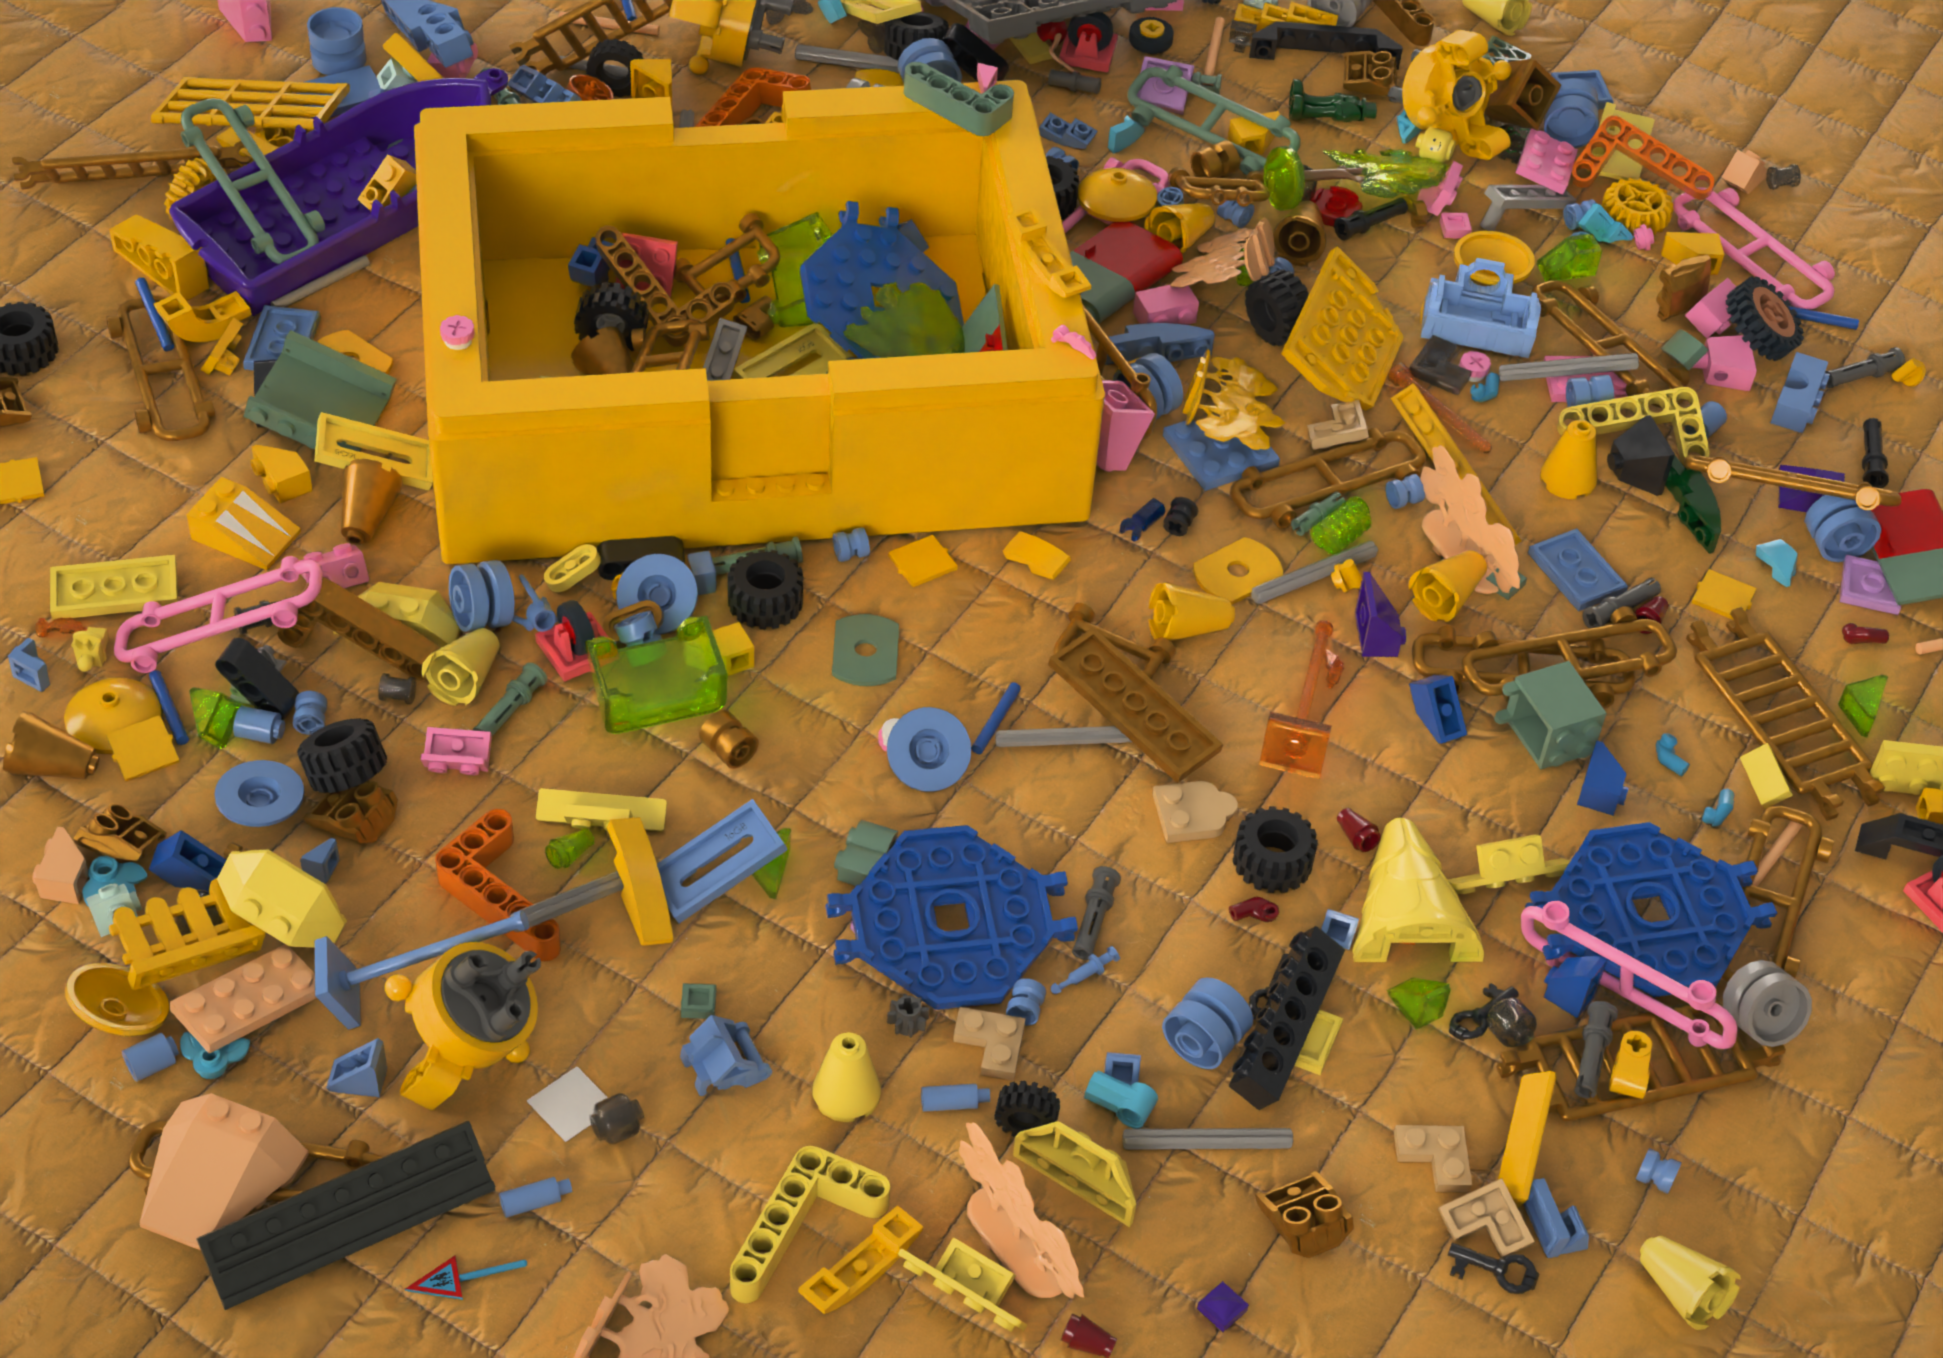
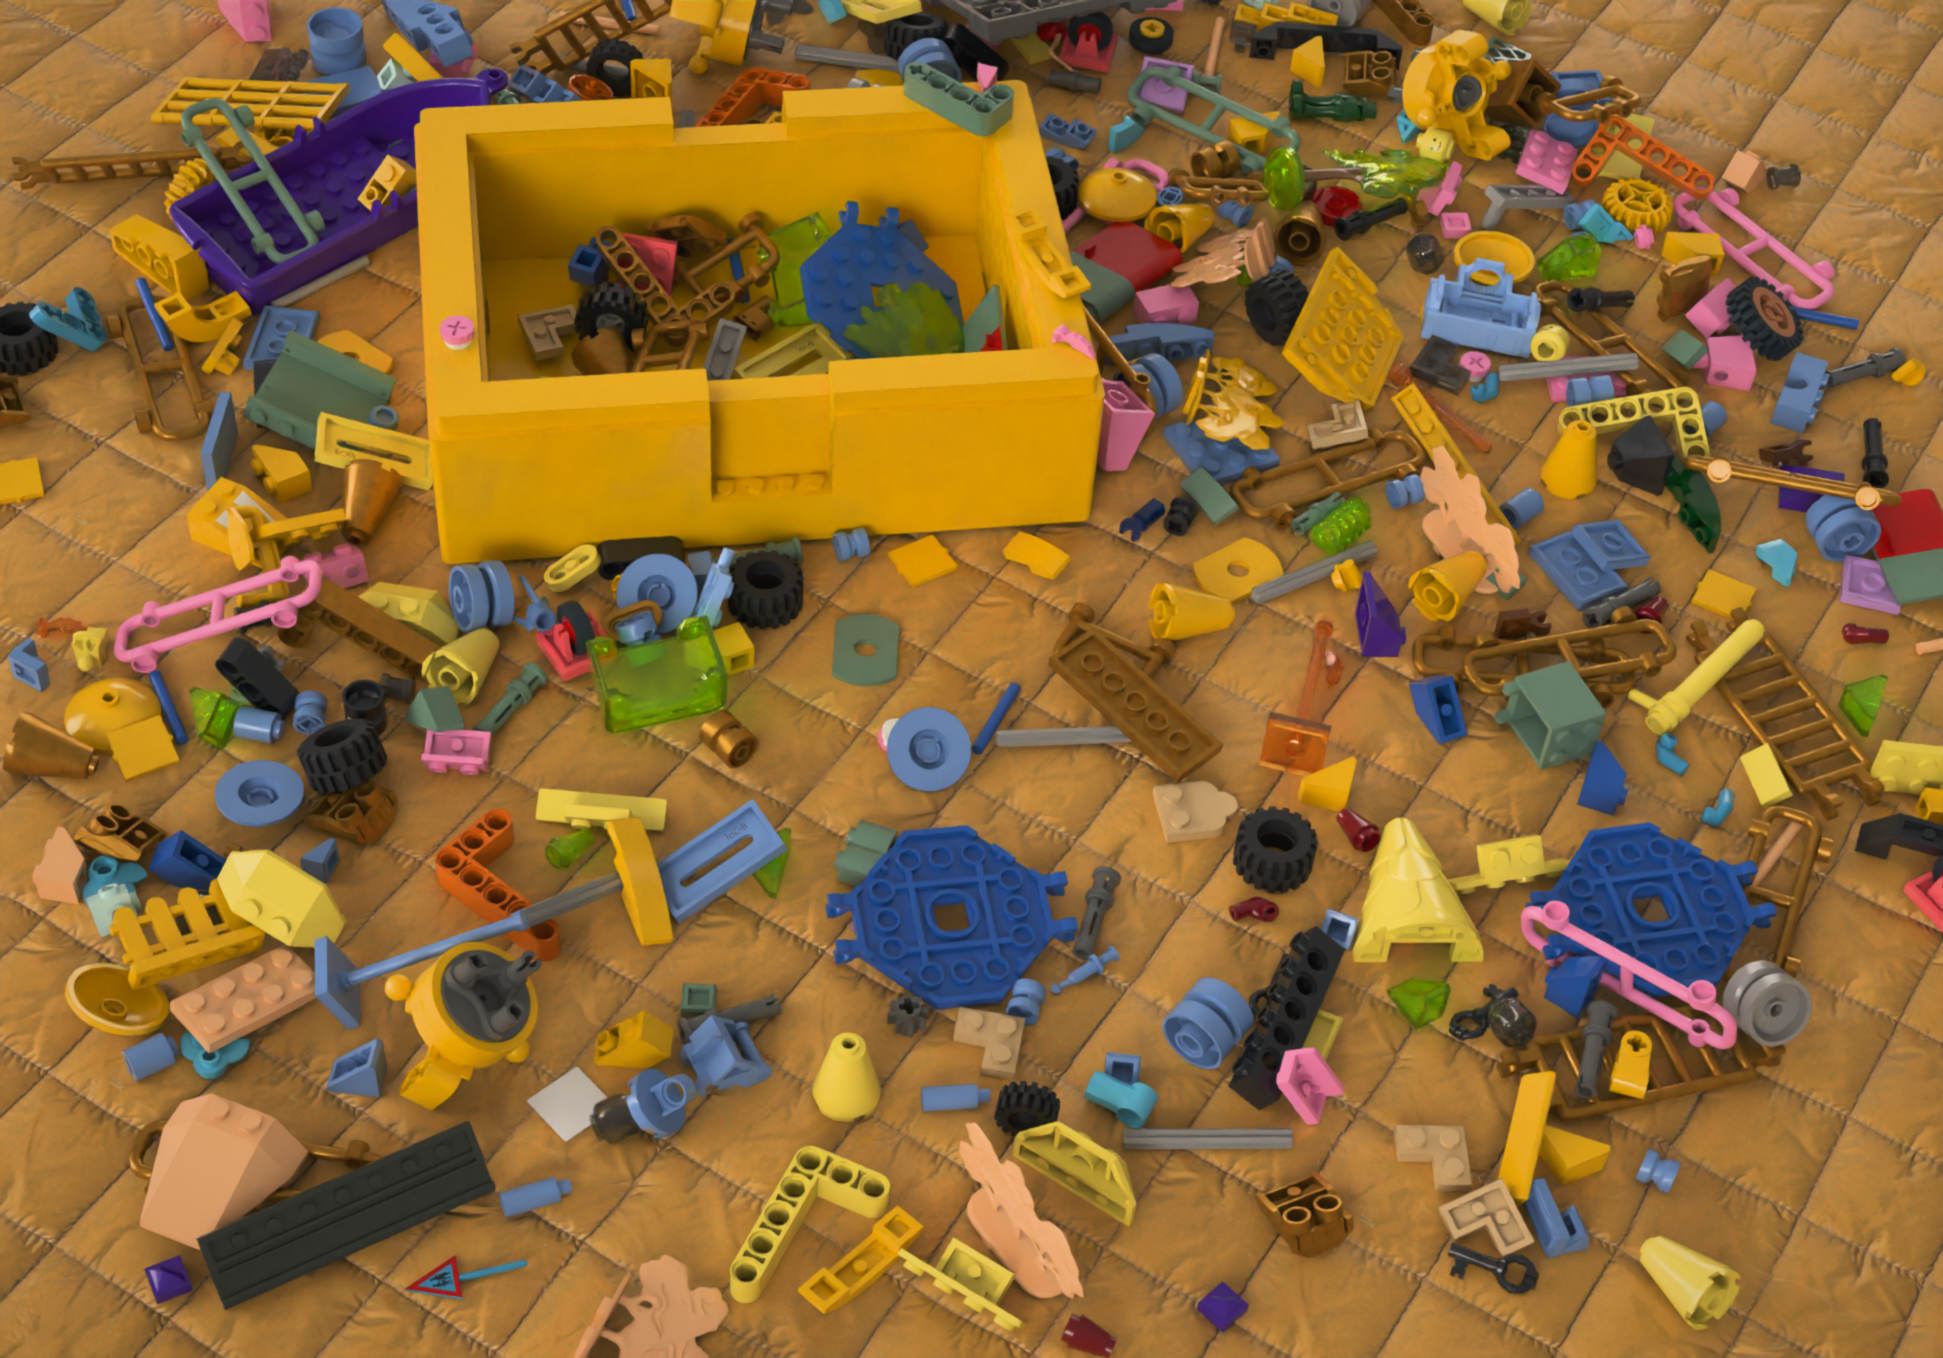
light yellow plate [50,555,178,620] -> none
none -> dark azure beam [29,287,107,351]
none -> dark purple tile [145,1255,193,1304]
none -> tile [200,392,238,492]
none -> yellow plate [228,505,346,609]
none -> clear smoke plate [249,48,309,82]
none -> black wheel [342,679,388,736]
none -> tile [369,405,399,431]
none -> sand green slope [405,686,464,732]
none -> tan plate [518,304,576,361]
none -> yellow slope [593,1010,674,1069]
none -> medium blue tile [626,1069,696,1139]
none -> pearl gold slope [647,215,729,258]
none -> dark grey pin [677,994,782,1045]
none -> light blue plate [686,547,735,639]
none -> sand green slope [1179,467,1239,525]
none -> bright pink bracket [1276,1047,1344,1125]
none -> yellow slope [1290,36,1325,88]
none -> yellow slope [1298,756,1357,812]
none -> clear smoke head [1406,234,1444,274]
none -> reddish brown plate [1494,608,1552,639]
none -> medium blue brick [1499,488,1544,529]
none -> light yellow head [1530,324,1570,361]
none -> pearl gold bar [1535,75,1641,124]
none -> yellow slope [1539,1125,1611,1187]
none -> black pin [1567,287,1635,312]
none -> medium blue tile [1571,520,1651,571]
none -> light yellow cylinder [1628,619,1765,735]
none -> reddish brown plate [1759,439,1813,466]

